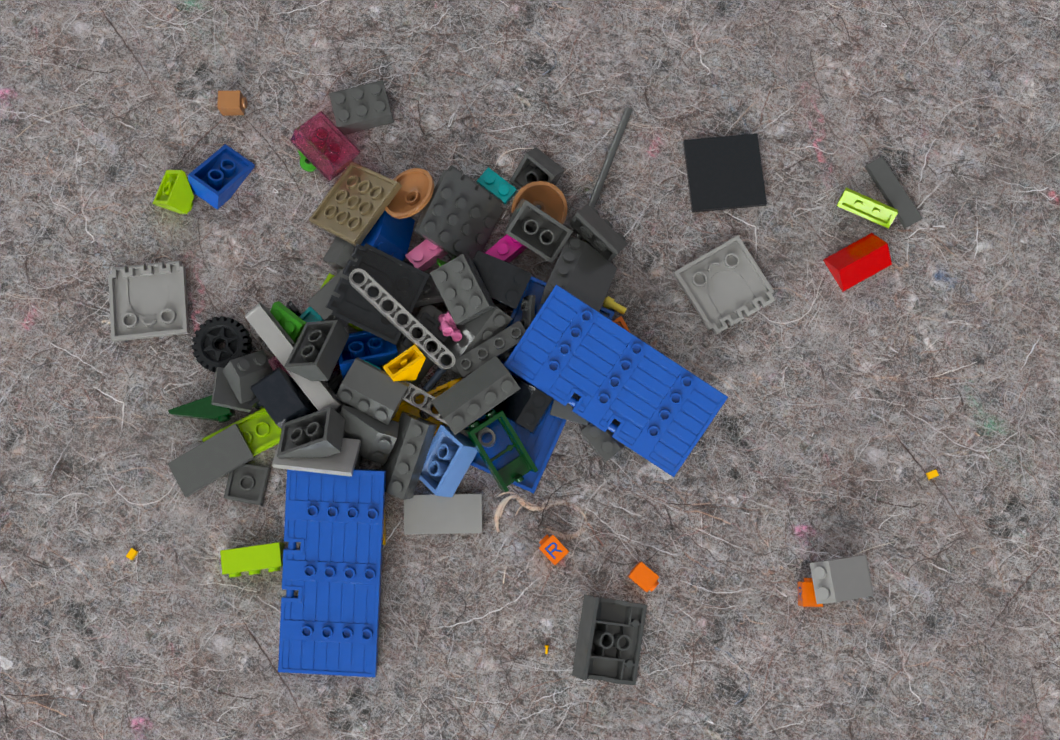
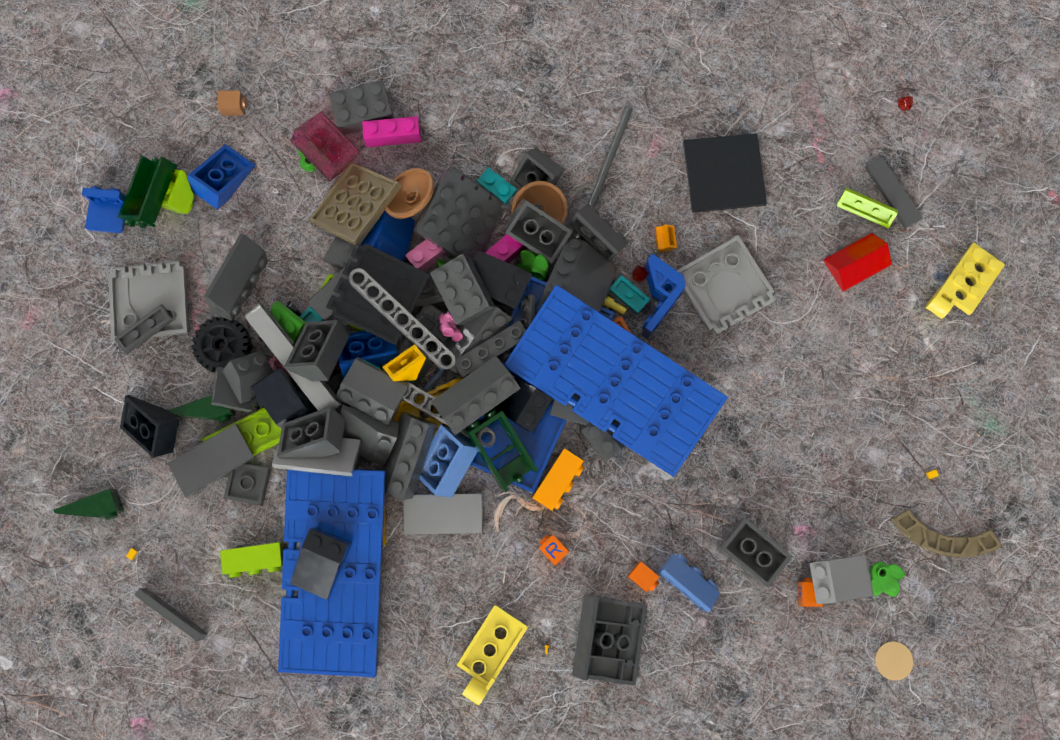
none -> dark green slope [54,488,124,520]
none -> blue bracket [82,186,125,233]
none -> dark grey tile [114,304,174,354]
none -> dark green door [118,156,178,229]
none -> black slope [120,395,179,458]
none -> dark grey tile [135,588,208,641]
none -> dark grey slope [204,233,268,321]
none -> black slope [290,527,352,600]
none -> dark pink brick [362,116,422,147]
none -> light yellow hinge [457,605,528,706]
none -> bright green plate [516,251,549,281]
none -> light orange brick [532,448,585,511]
none -> teal plate [609,275,650,315]
none -> clear red hinge [632,266,649,282]
none -> blue bracket [642,253,686,340]
none -> light orange piece [655,224,677,252]
none -> medium blue slope [657,553,720,613]
none -> dark grey brick [717,518,793,588]
none -> bright green plate [870,561,905,597]
none -> tan sticker [875,641,913,681]
none -> dark tan tile [891,509,1002,557]
none -> clear red hinge [897,96,913,111]
none -> light yellow hinge [925,242,1005,319]

